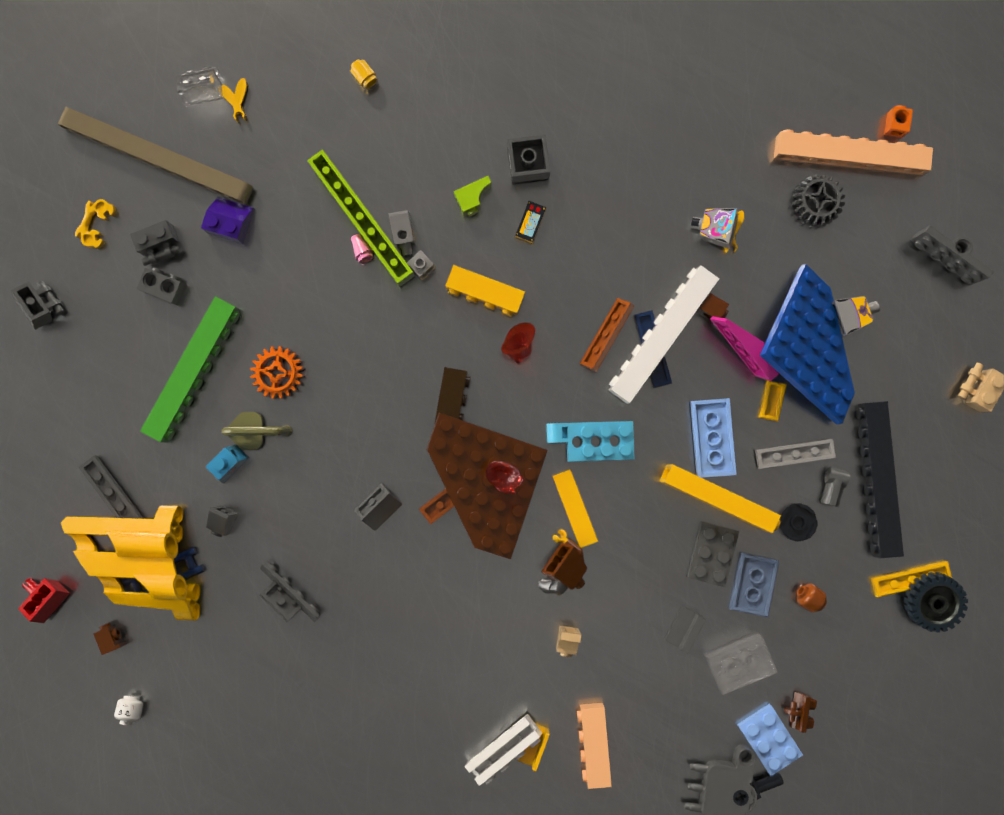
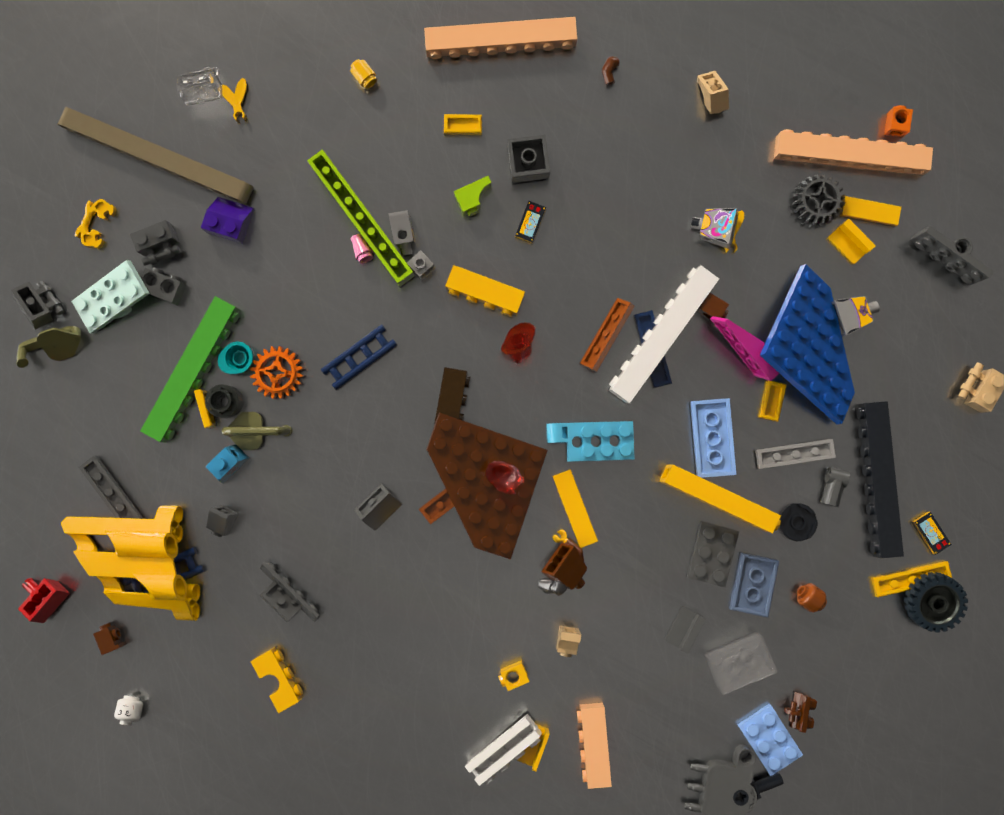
none -> olive piece [16,326,81,368]
none -> light aqua plate [71,260,150,334]
none -> yellow tile [194,389,217,429]
none -> pearl dark grey piece [205,384,243,418]
none -> teal piece [218,341,253,374]
none -> yellow arch [250,647,303,713]
none -> dark blue bar [321,324,397,390]
none -> light nougat brick [424,17,577,59]
none -> yellow tile [444,114,482,135]
none -> yellow brick [498,660,530,691]
none -> reddish brown arm [602,56,620,86]
none -> tan arch [697,71,729,114]
none -> yellow panel [827,219,876,264]
none -> yellow tile [840,196,901,227]
none -> tile [912,512,952,555]

